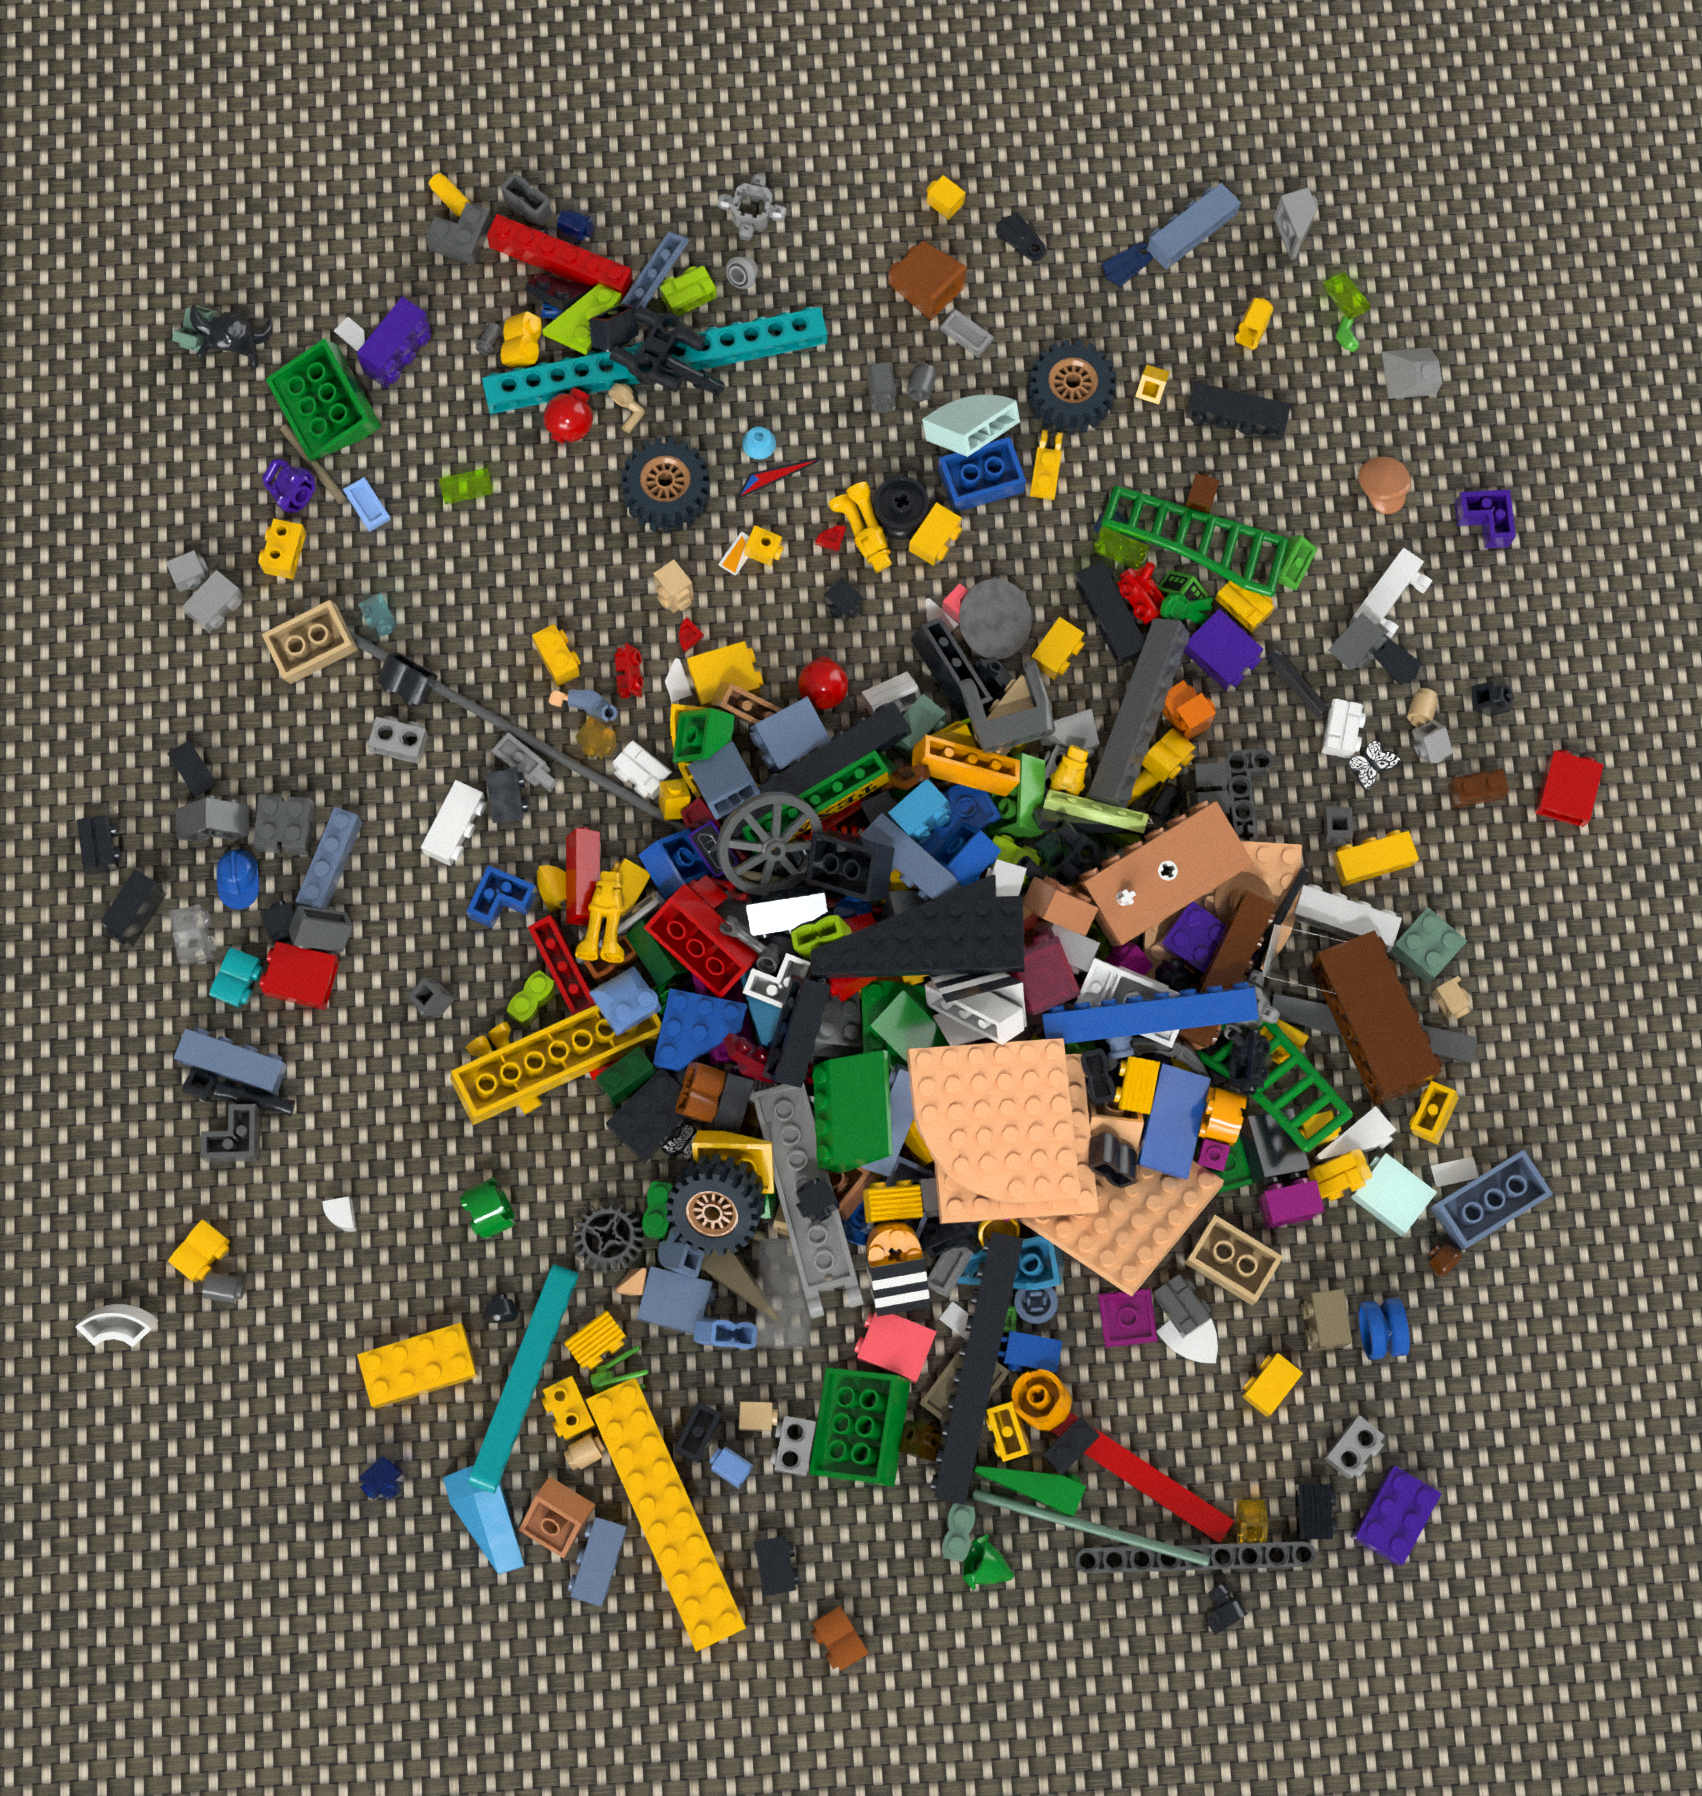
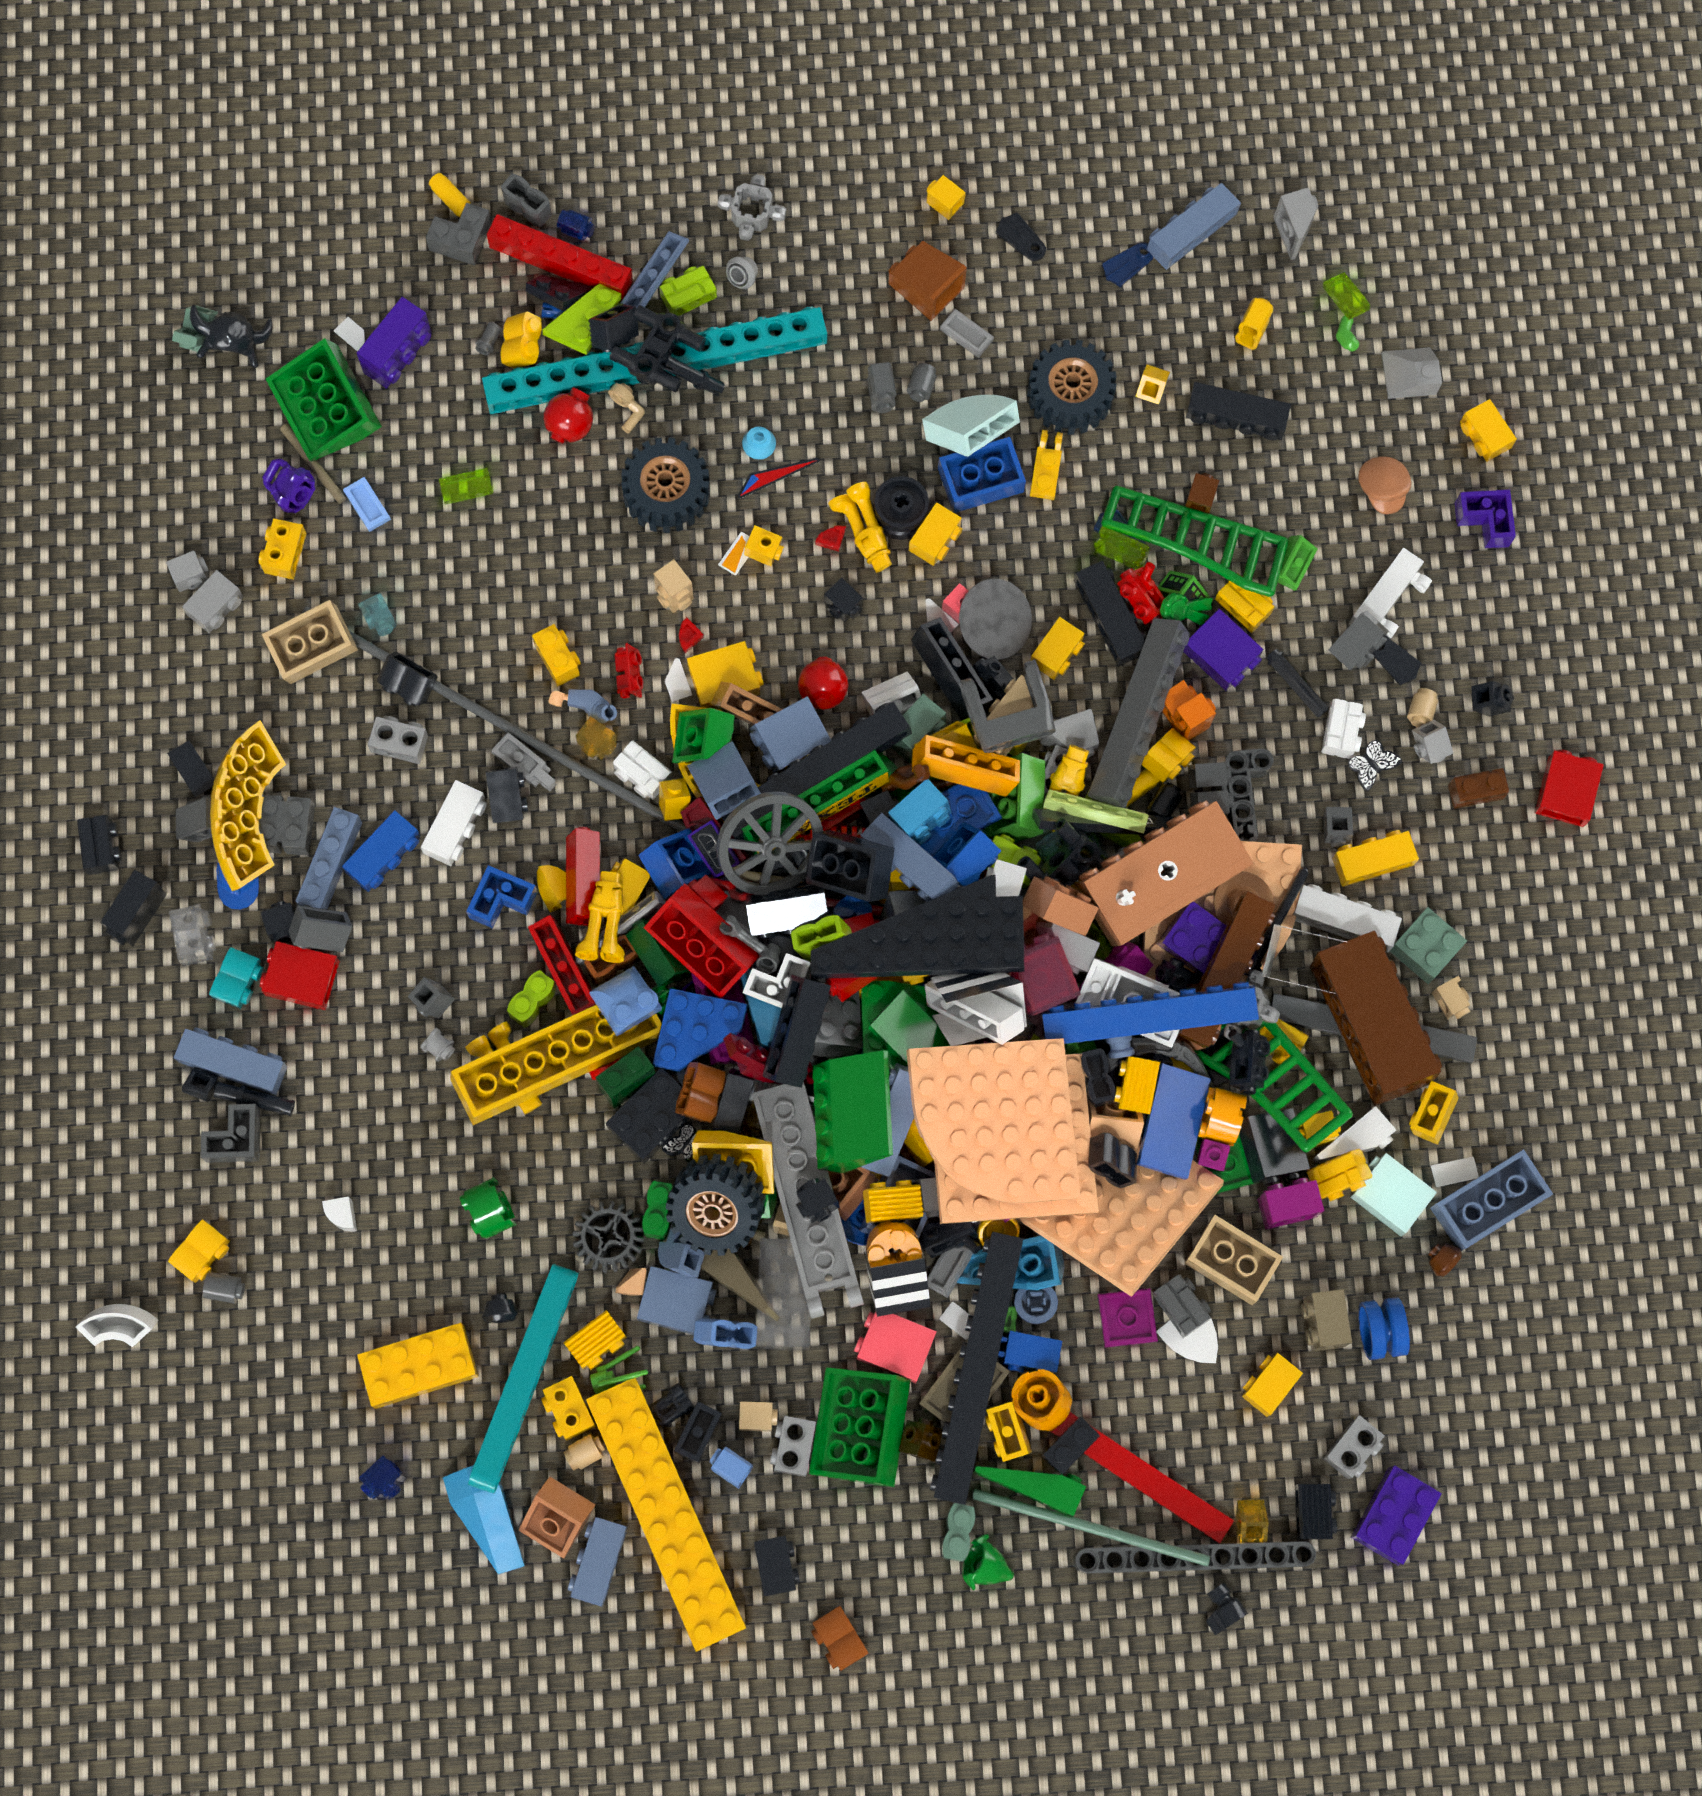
none -> yellow brick [210,720,286,891]
none -> blue brick [342,810,420,892]
none -> light grey brick [420,1028,455,1062]
none -> black piece [649,1383,695,1428]
none -> yellow brick [1460,399,1517,462]

